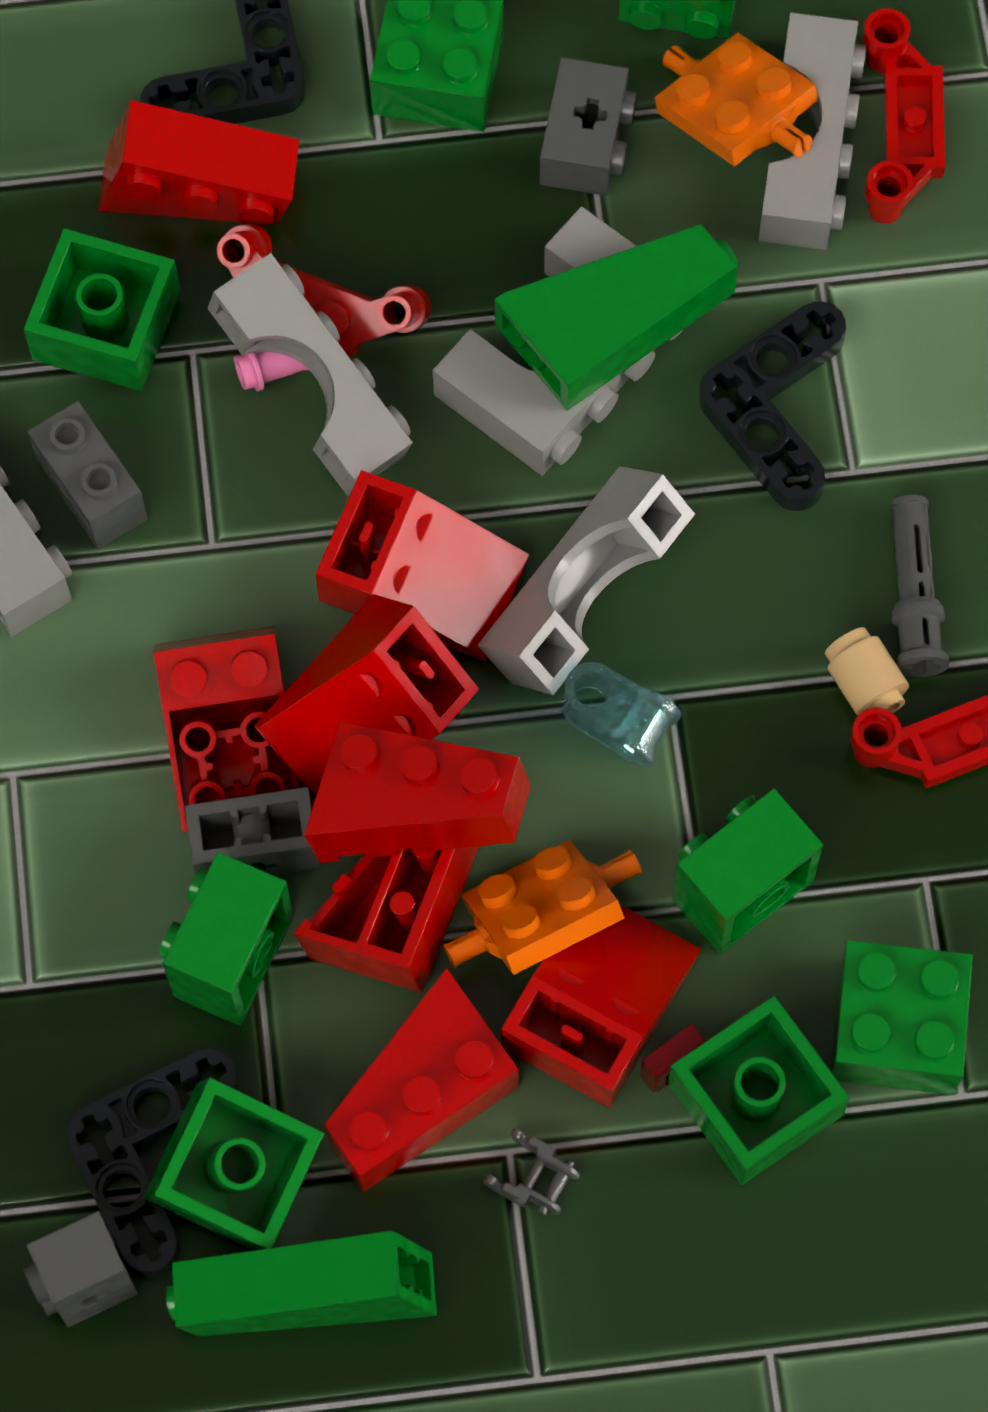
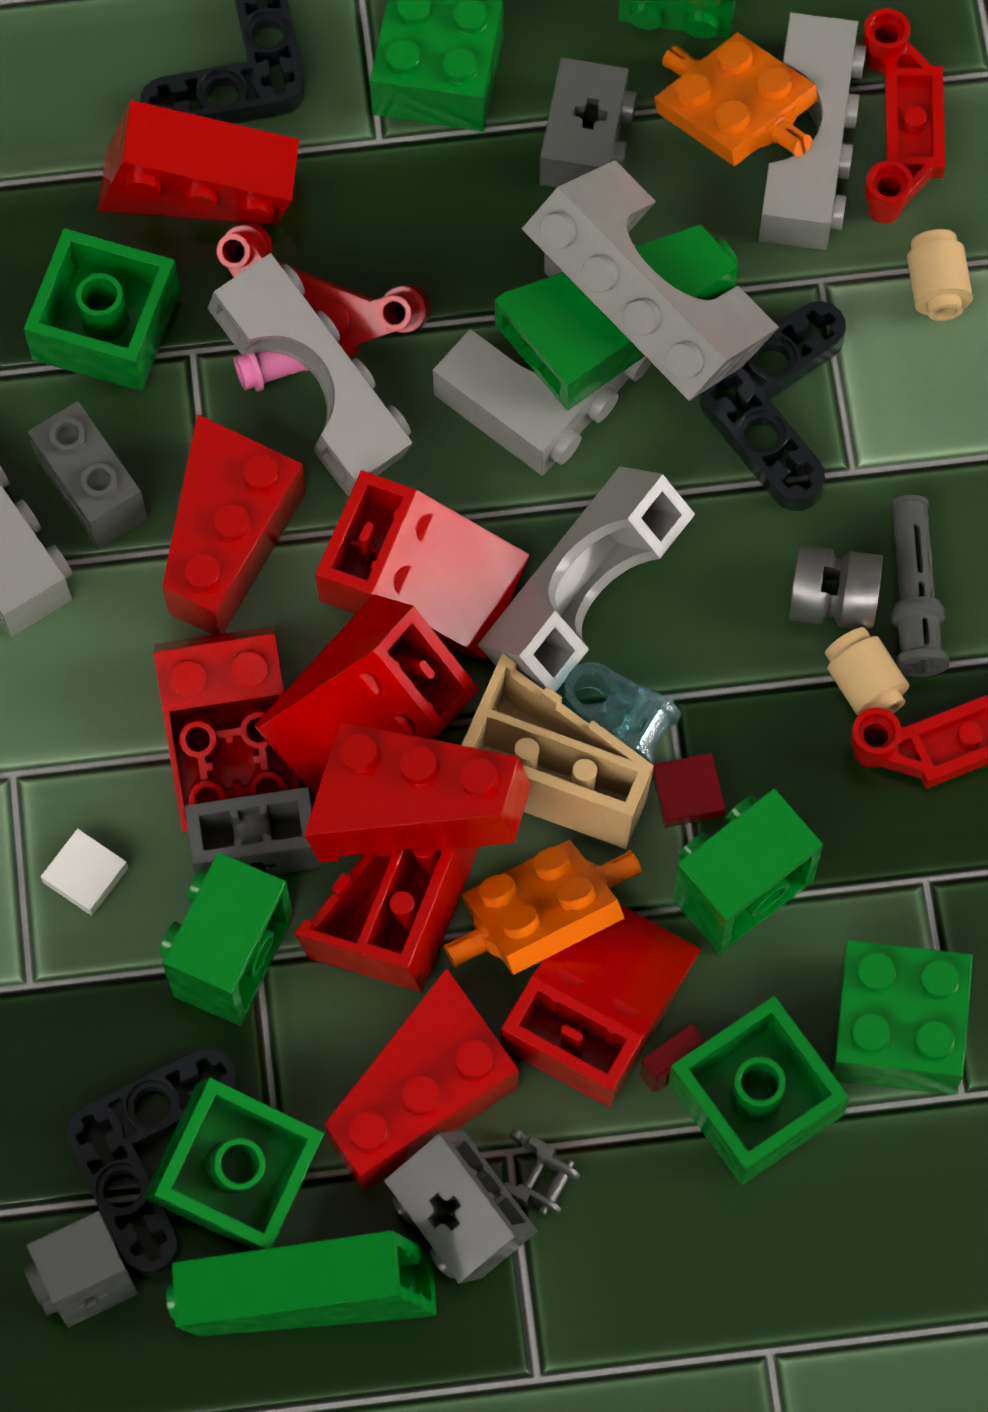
none -> white tile [41,828,129,916]
none -> red wedge [162,414,306,635]
none -> dark grey brick [384,1130,538,1284]
none -> tan wedge [462,653,654,849]
none -> light grey arch [522,160,779,401]
none -> dark red tile [652,753,725,828]
none -> flat silver wheel [788,544,883,631]
none -> tan brick [907,229,973,321]

